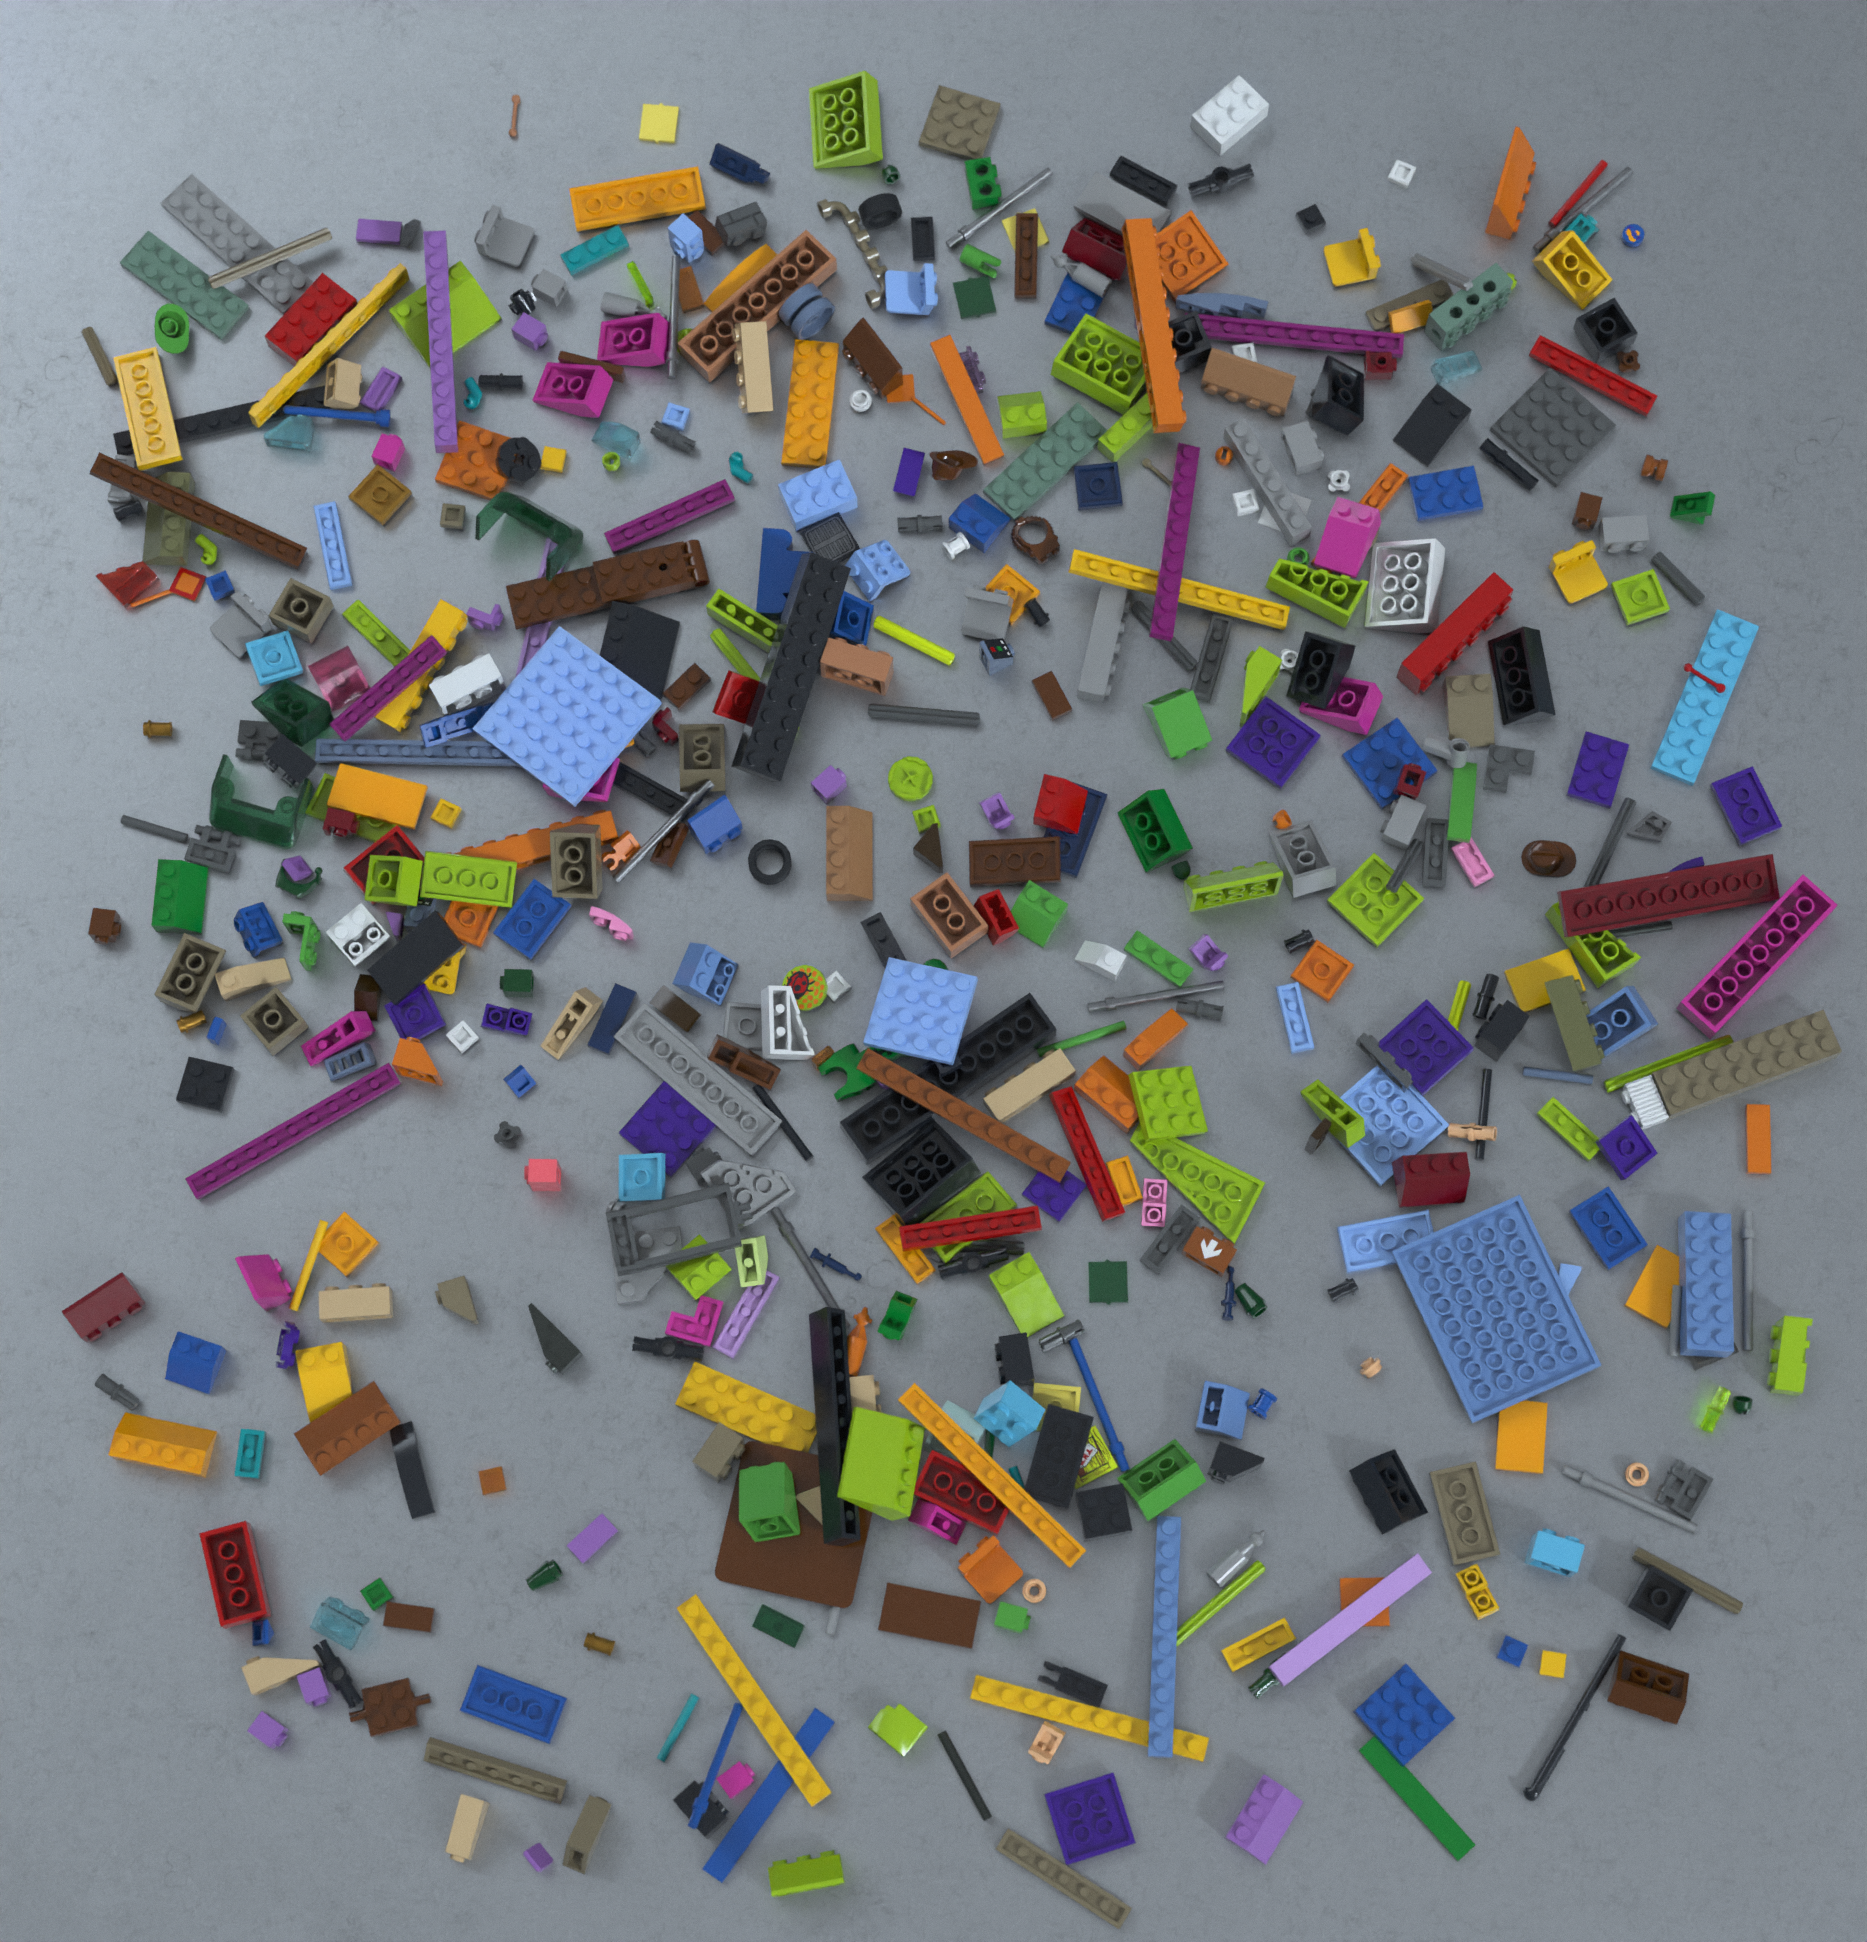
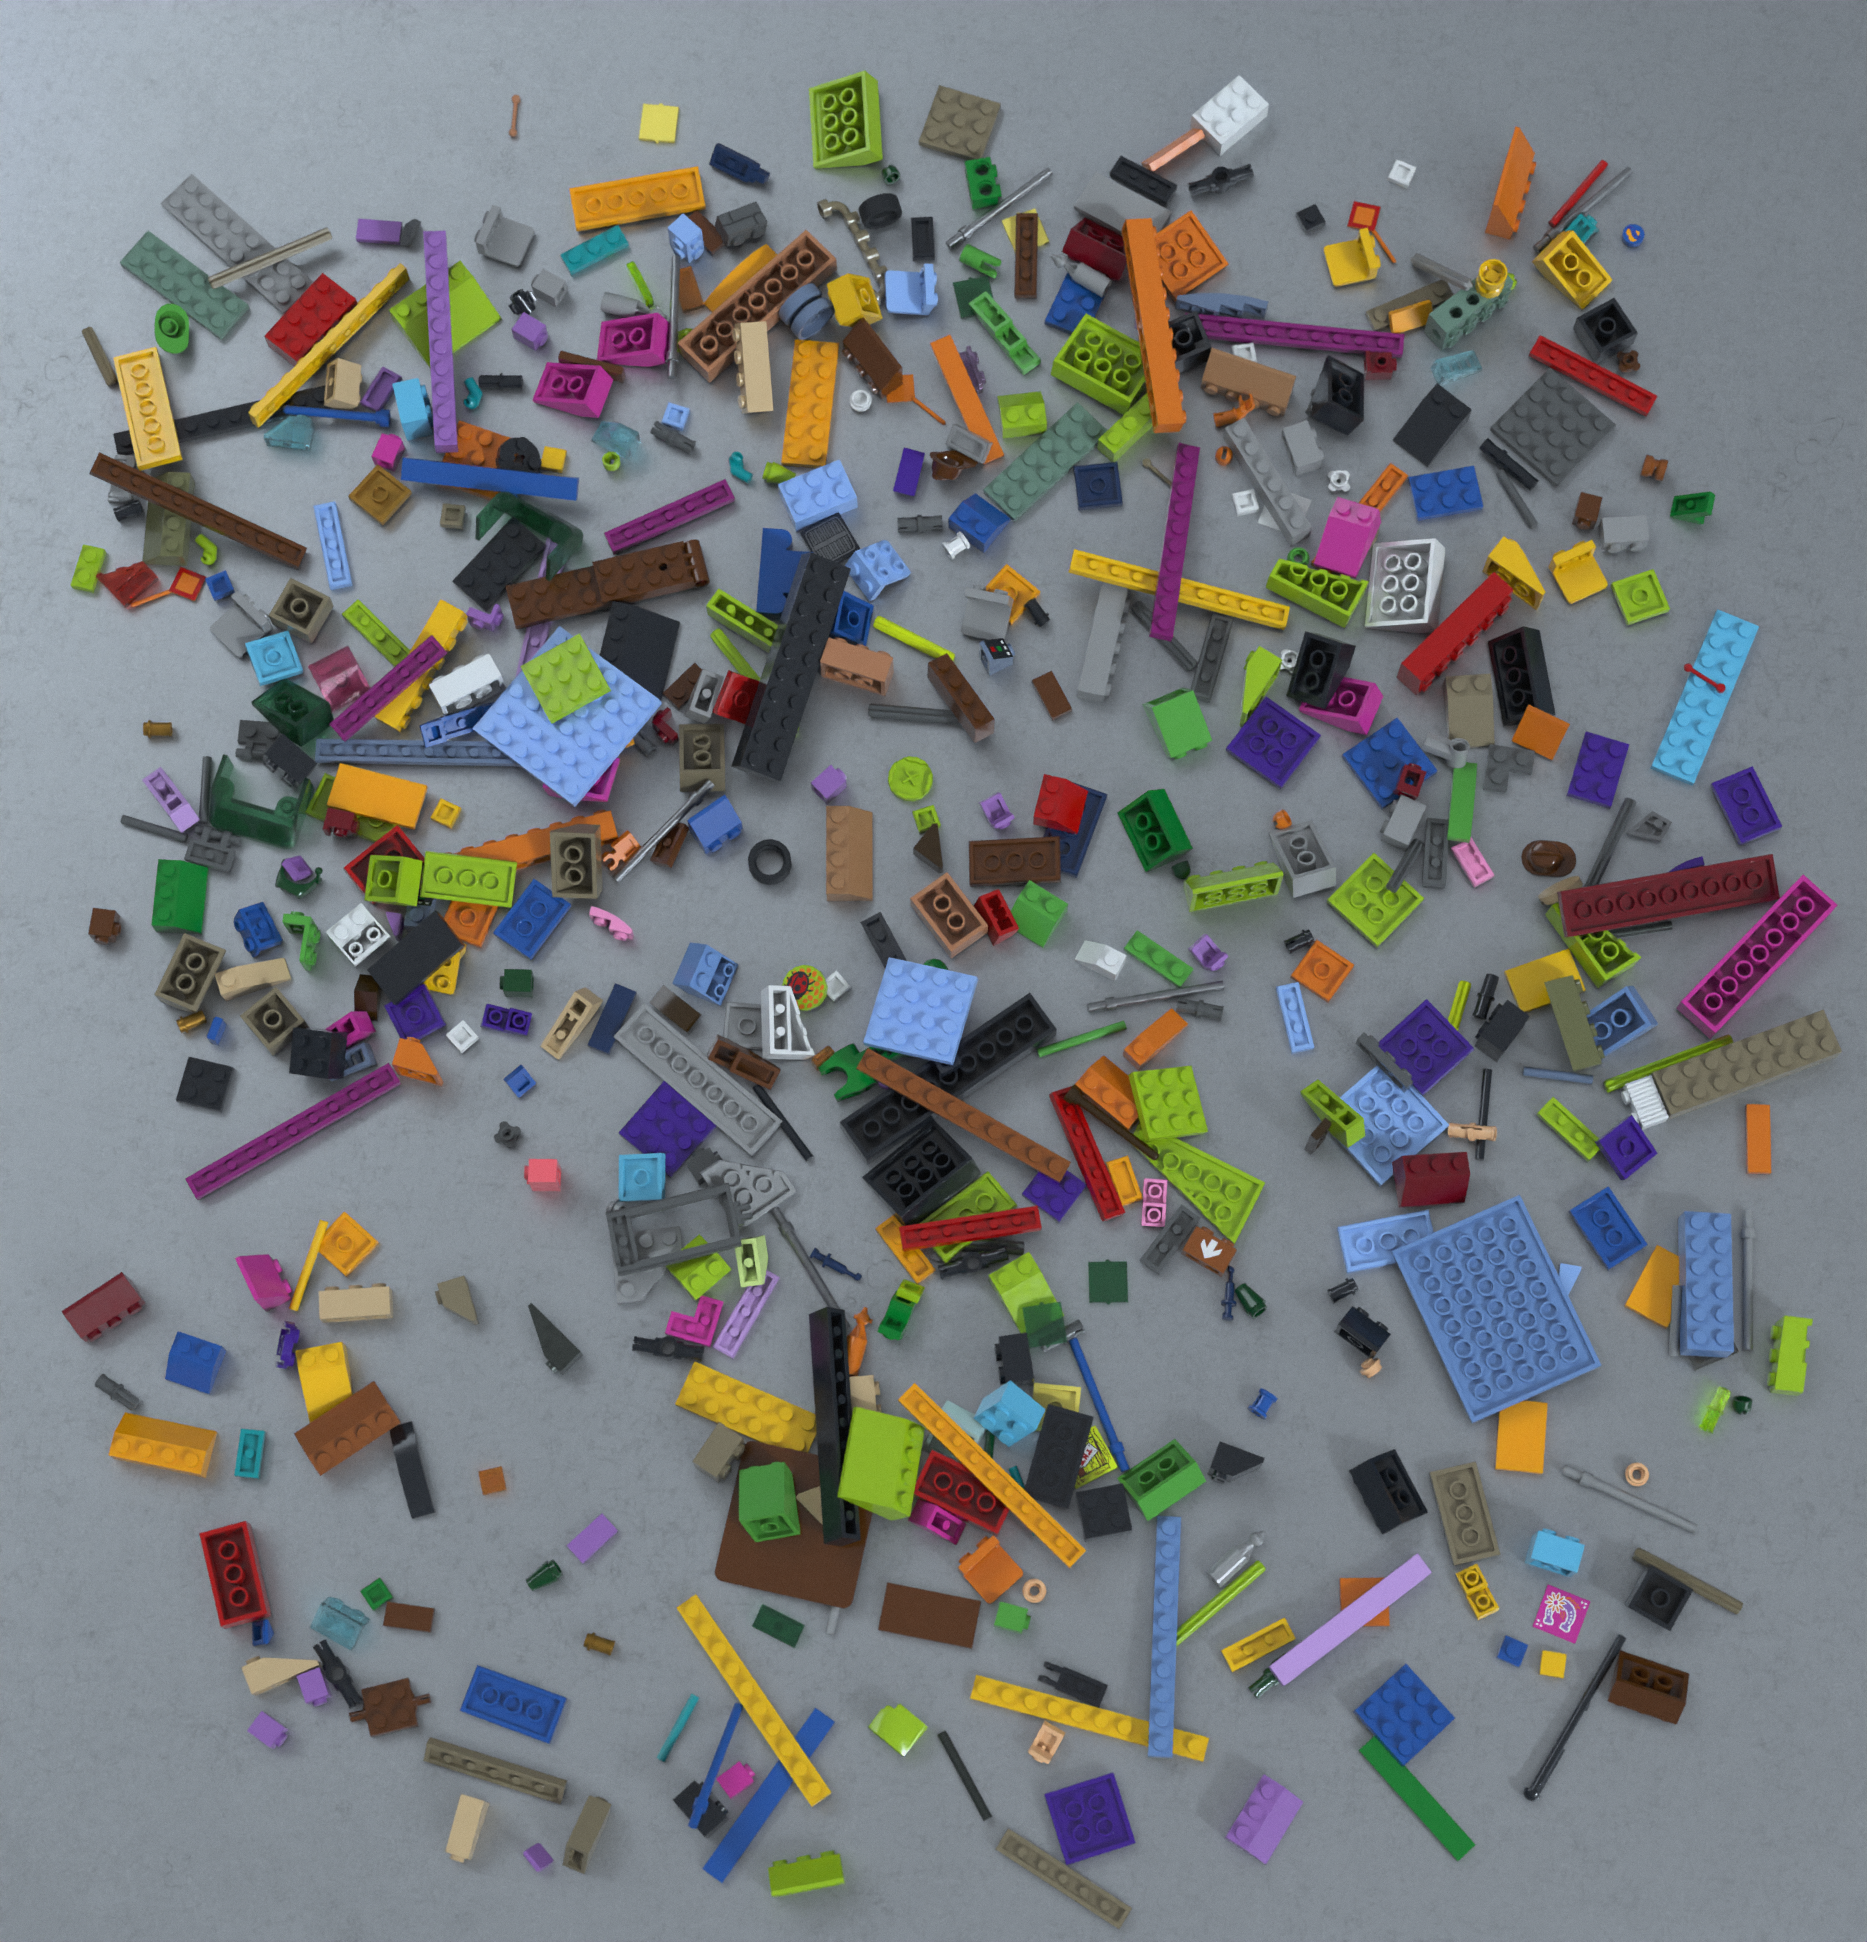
black tile [613,762,695,824] -> none
tan brick [983,1049,1076,1123] -> none
reddish brown piece [1011,516,1060,565] -> none
medium blue slope [1195,1381,1250,1440] -> none
dark grey axle [1651,552,1705,605] -> none
dark grey plate [1655,1459,1714,1521] -> none
none -> lime plate [71,544,106,593]
none -> lavender slope [142,767,200,833]
none -> dark grey bar [199,756,212,824]
none -> black brick [289,1027,348,1079]
none -> medium azure brick [392,378,434,441]
none -> blue tile [401,457,579,501]
none -> black plate [452,516,546,612]
none -> lime plate [520,633,611,724]
none -> light grey slope [683,669,724,724]
none -> lime cone [762,461,796,484]
none -> yellow brick [826,273,883,328]
none -> lime tile [896,1279,925,1304]
none -> reddish brown brick [927,653,995,743]
none -> light grey tile [945,424,993,463]
none -> bright green slope [968,291,1041,375]
none -> clear green piece [1022,1302,1067,1349]
none -> dark brown piece [1063,1085,1159,1160]
none -> tile [1141,128,1205,171]
none -> orange piece [1213,393,1255,427]
none -> black slope [1334,1306,1391,1358]
none -> piece [1347,201,1396,263]
none -> yellow wheel [1475,259,1508,298]
none -> yellow slope [1482,536,1545,611]
none -> dark grey bar [1496,469,1538,529]
none -> orange tile [1511,705,1570,760]
none -> dark pink sticker [1532,1584,1591,1644]
none -> tan tile [1538,876,1583,905]

